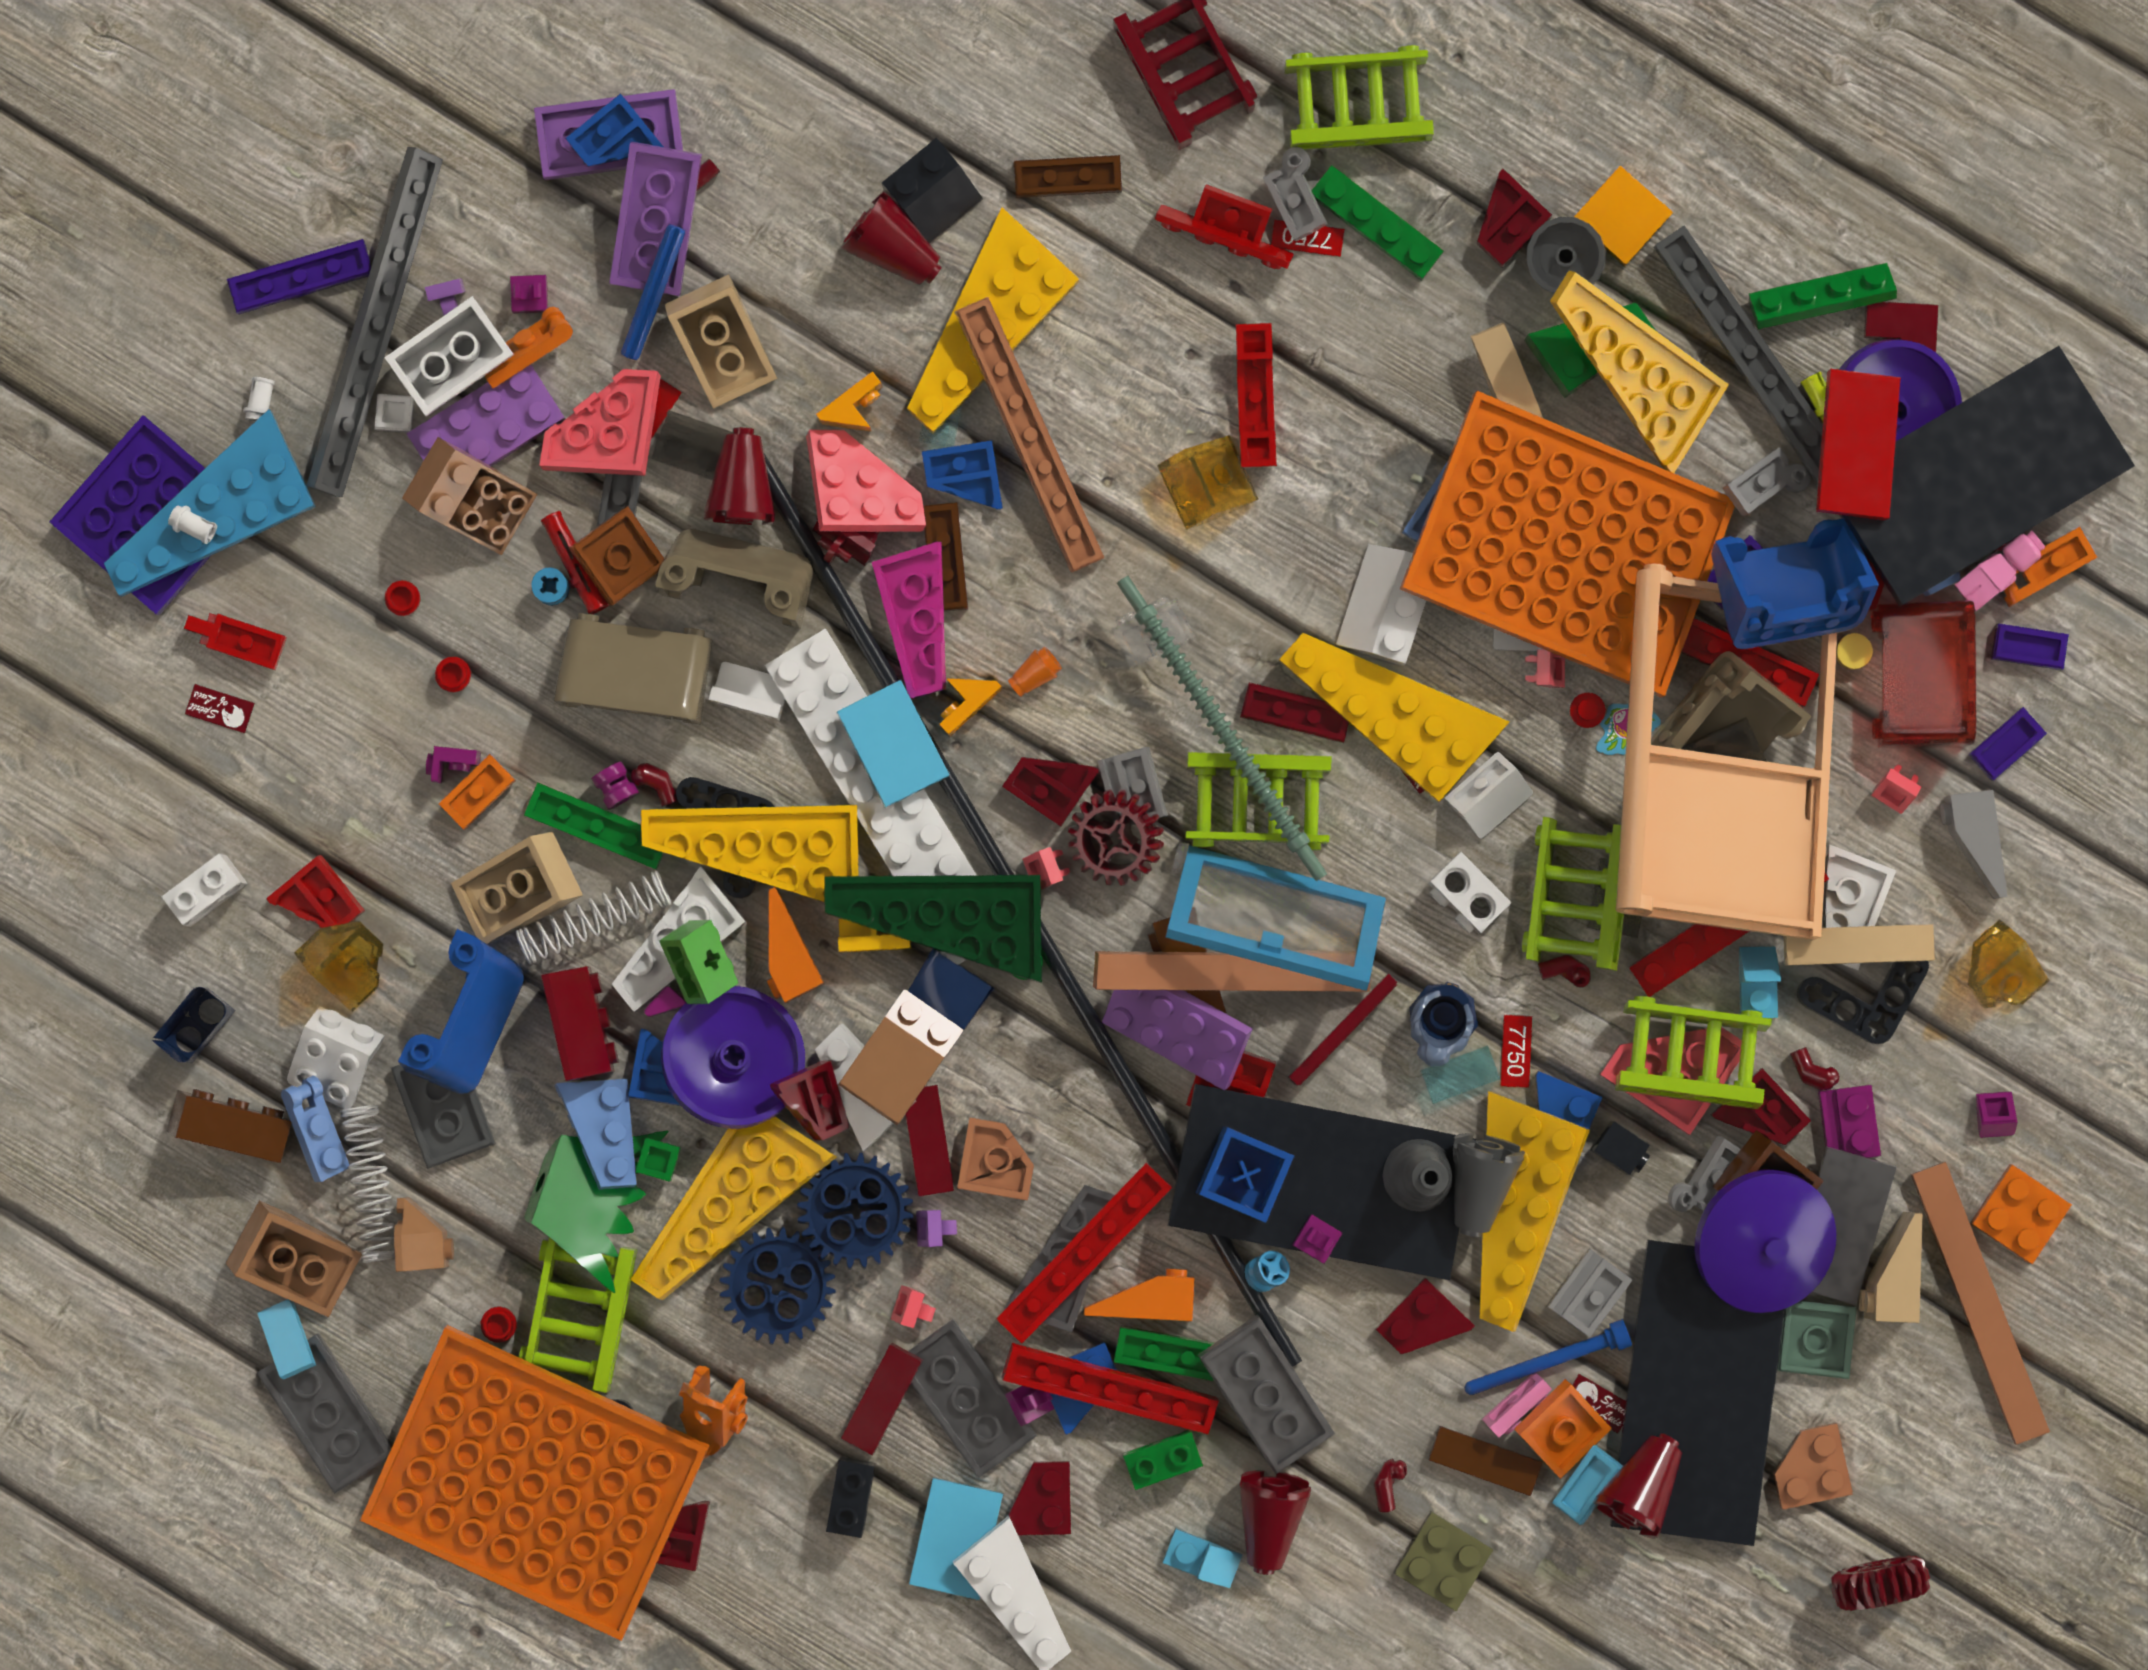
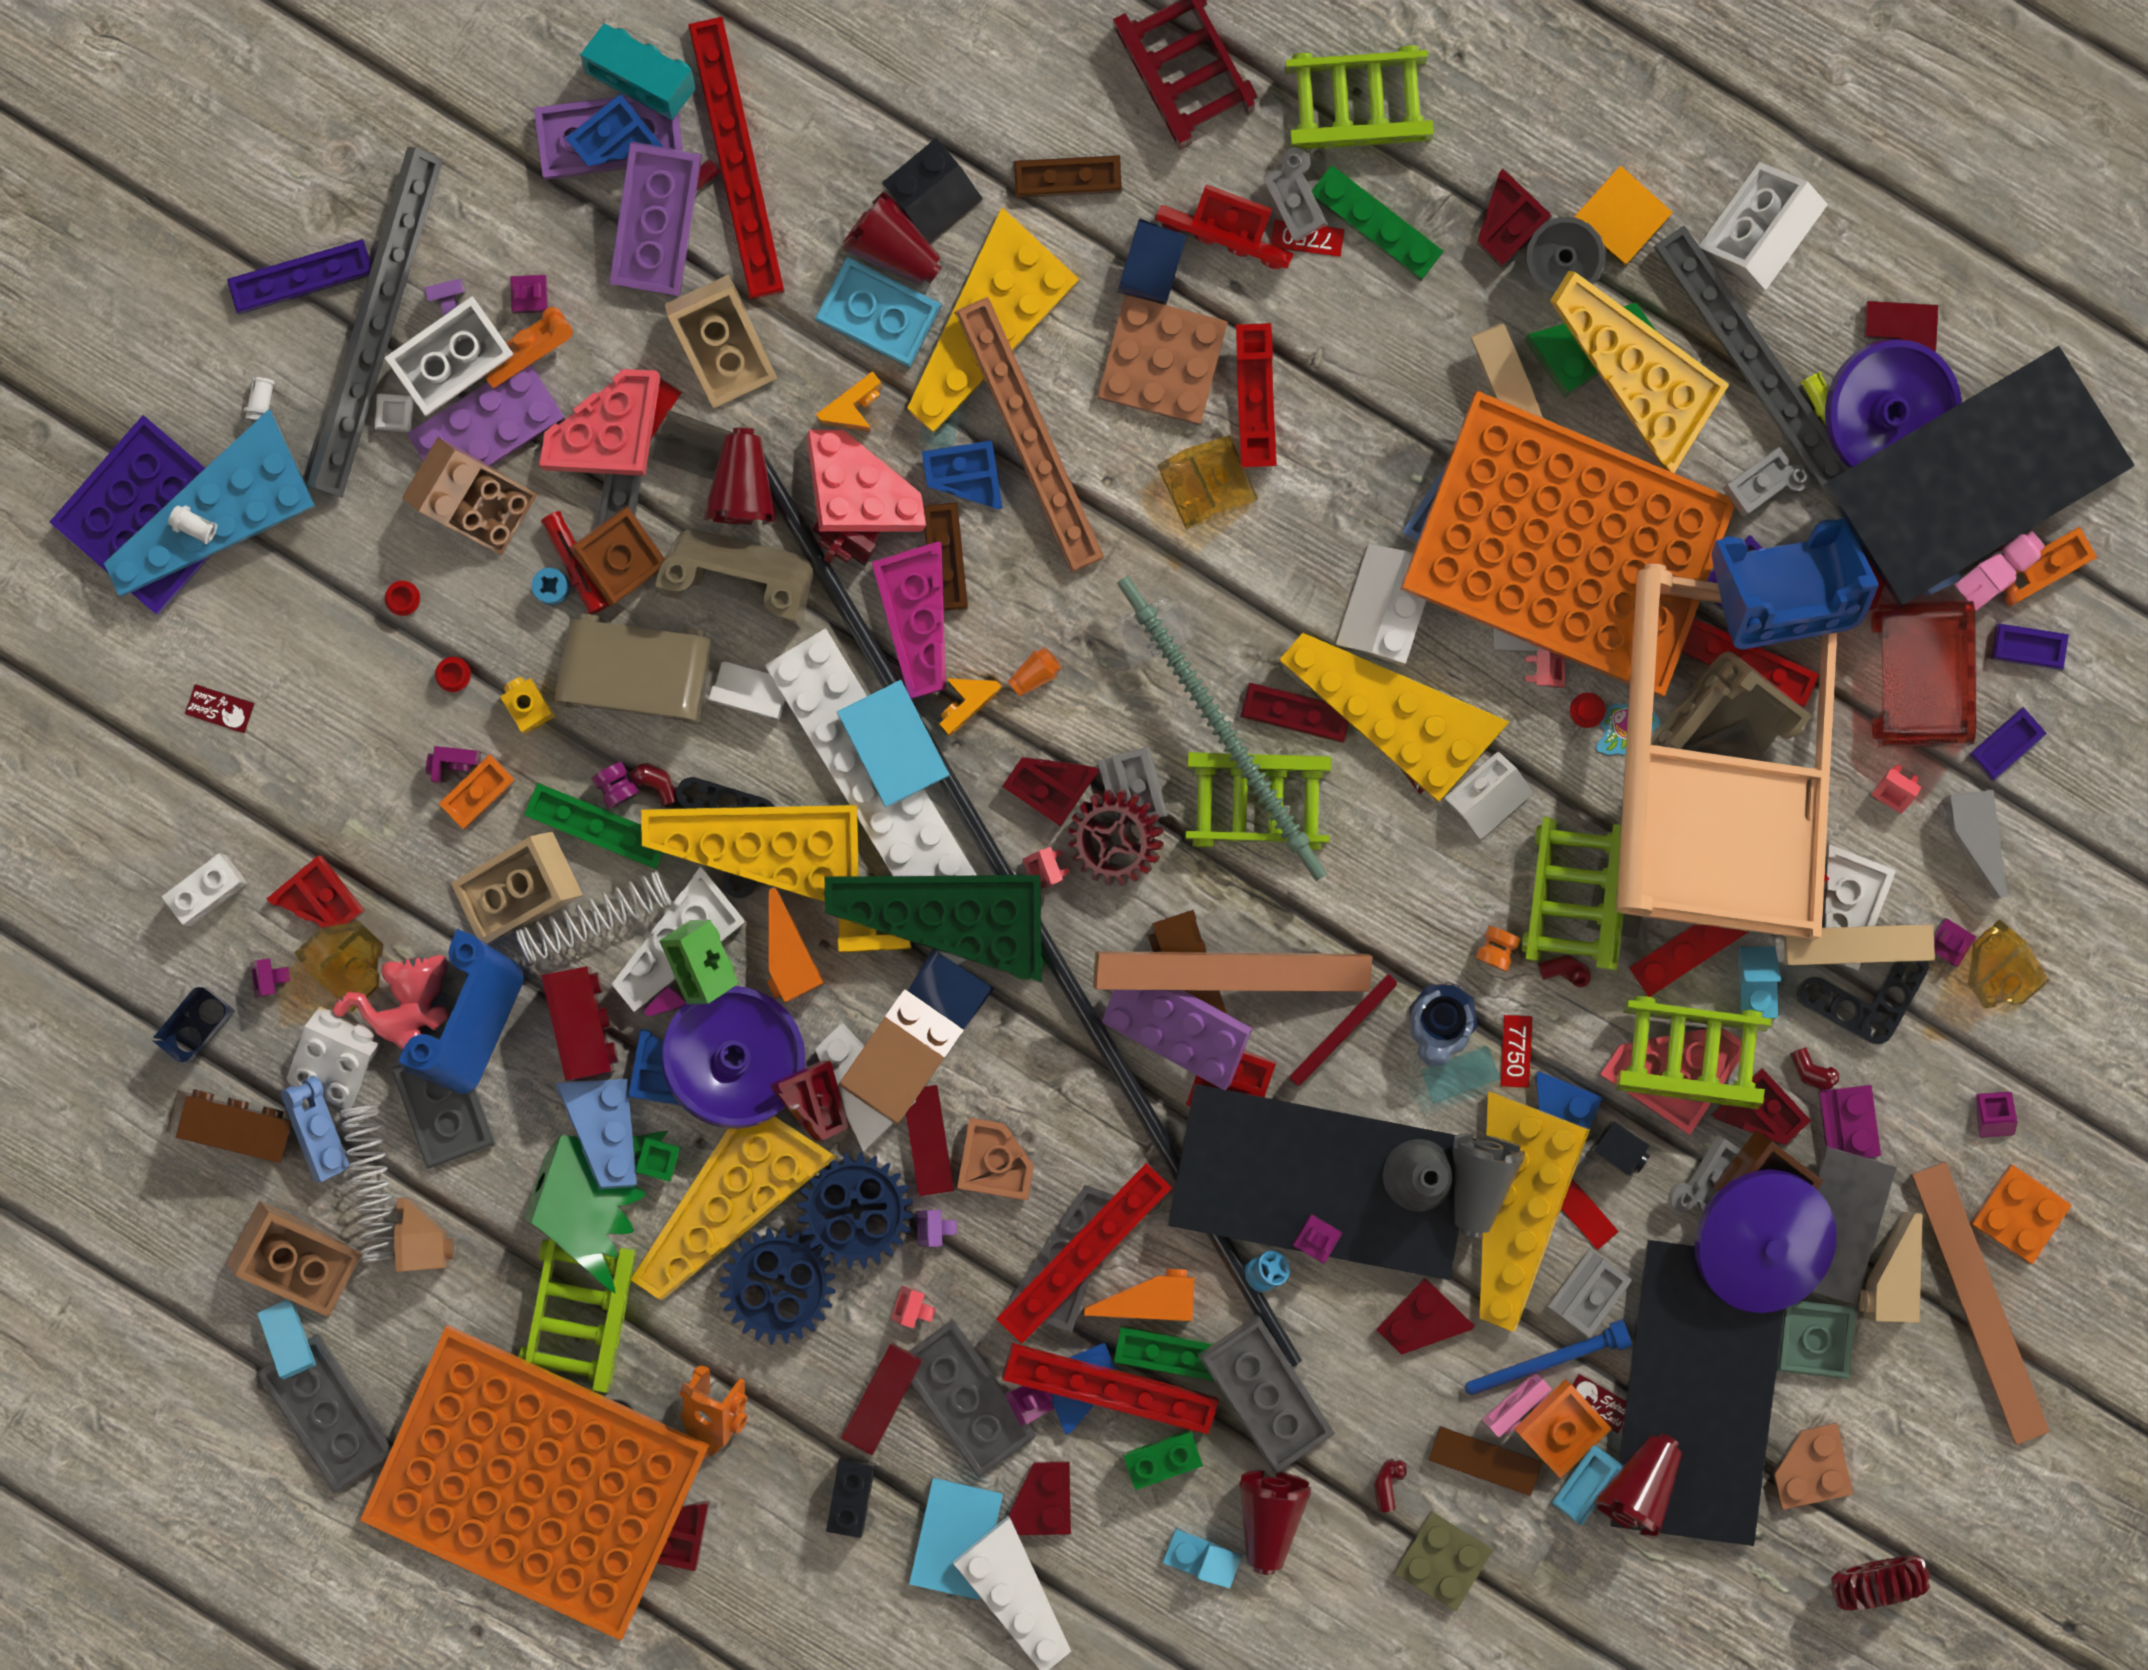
red hinge [184,613,287,671] -> none
red plate [481,1306,517,1343] -> none
blue axle [621,224,685,360] -> none
door [1165,841,1392,991] -> none
blue brick [1195,1126,1294,1223] -> none
white brick [1428,852,1511,934] -> none
green plate [1749,263,1897,330] -> none
red tile [1816,369,1901,520] -> none
light yellow tile [1836,633,1873,670] -> none
none -> magenta tile [250,958,290,998]
none -> coral animal [333,955,451,1050]
none -> yellow brick [500,676,555,735]
none -> teal brick [580,23,696,120]
none -> red tile [688,16,785,300]
none -> medium azure tile [815,256,942,369]
none -> nougat plate [1098,294,1228,426]
none -> dark blue piece [1117,218,1187,305]
none -> orange wheel [1475,925,1521,972]
none -> red sticker [1561,1178,1619,1250]
none -> white slope [1699,162,1828,290]
none -> magenta tile [1934,918,1976,967]

